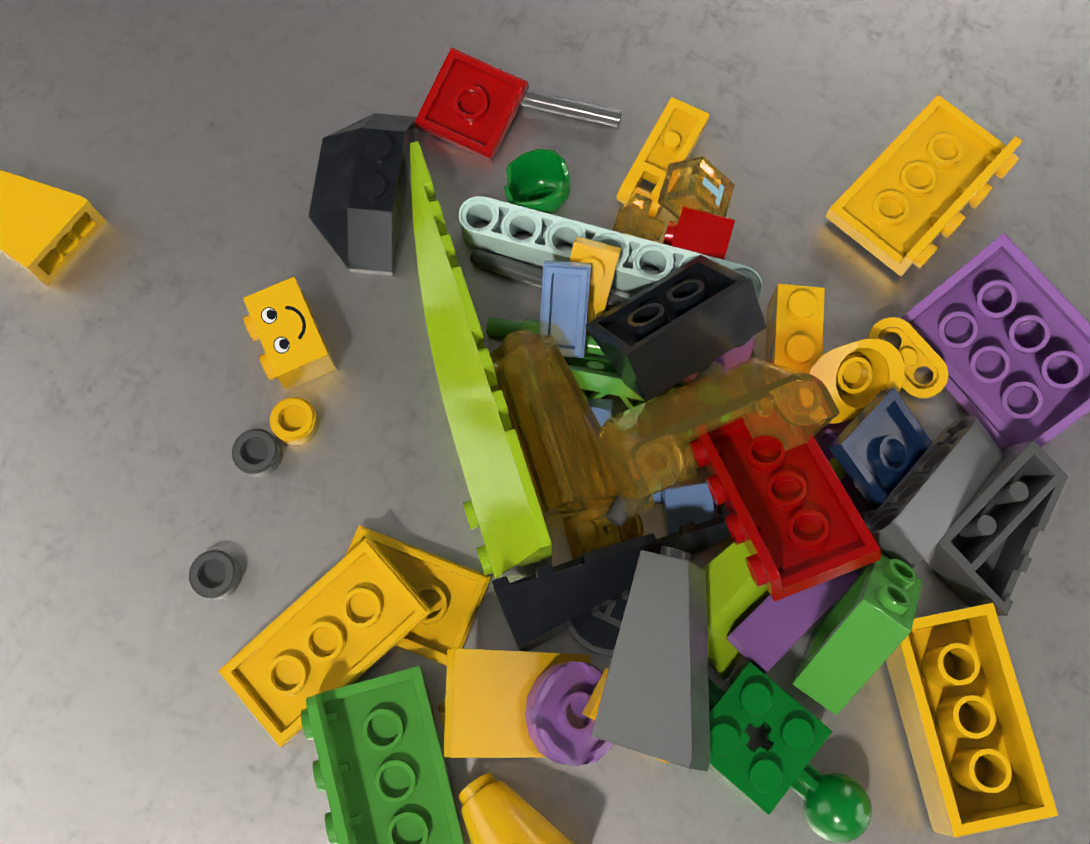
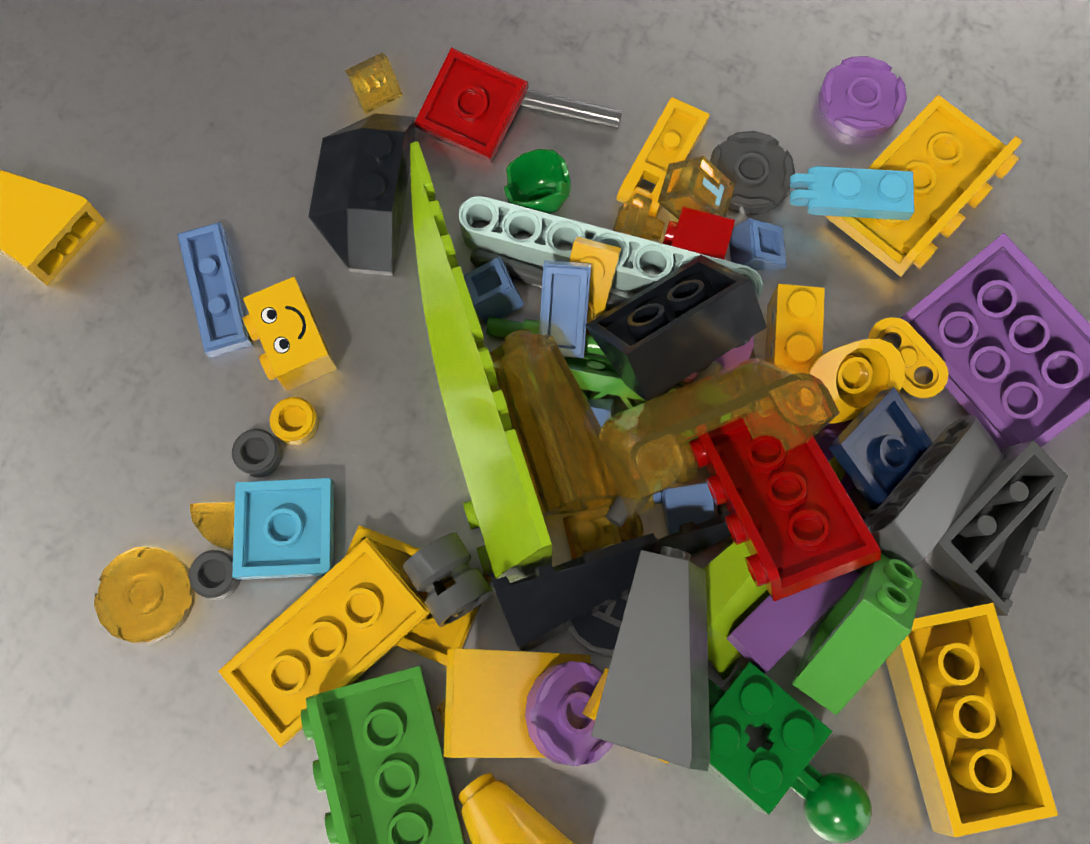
none -> clear yellow tile [94,547,195,644]
none -> medium blue tile [177,222,253,358]
none -> clear yellow tile [190,502,235,551]
none -> medium azure plate [232,478,334,580]
none -> clear yellow tile [344,52,403,114]
none -> dark grey wheel [402,533,494,627]
none -> medium blue slope [463,256,524,325]
none -> dark grey tile [706,131,795,215]
none -> medium blue slope [729,218,787,270]
none -> medium azure hinge [790,166,914,220]
none -> medium lavender tile [819,56,907,138]

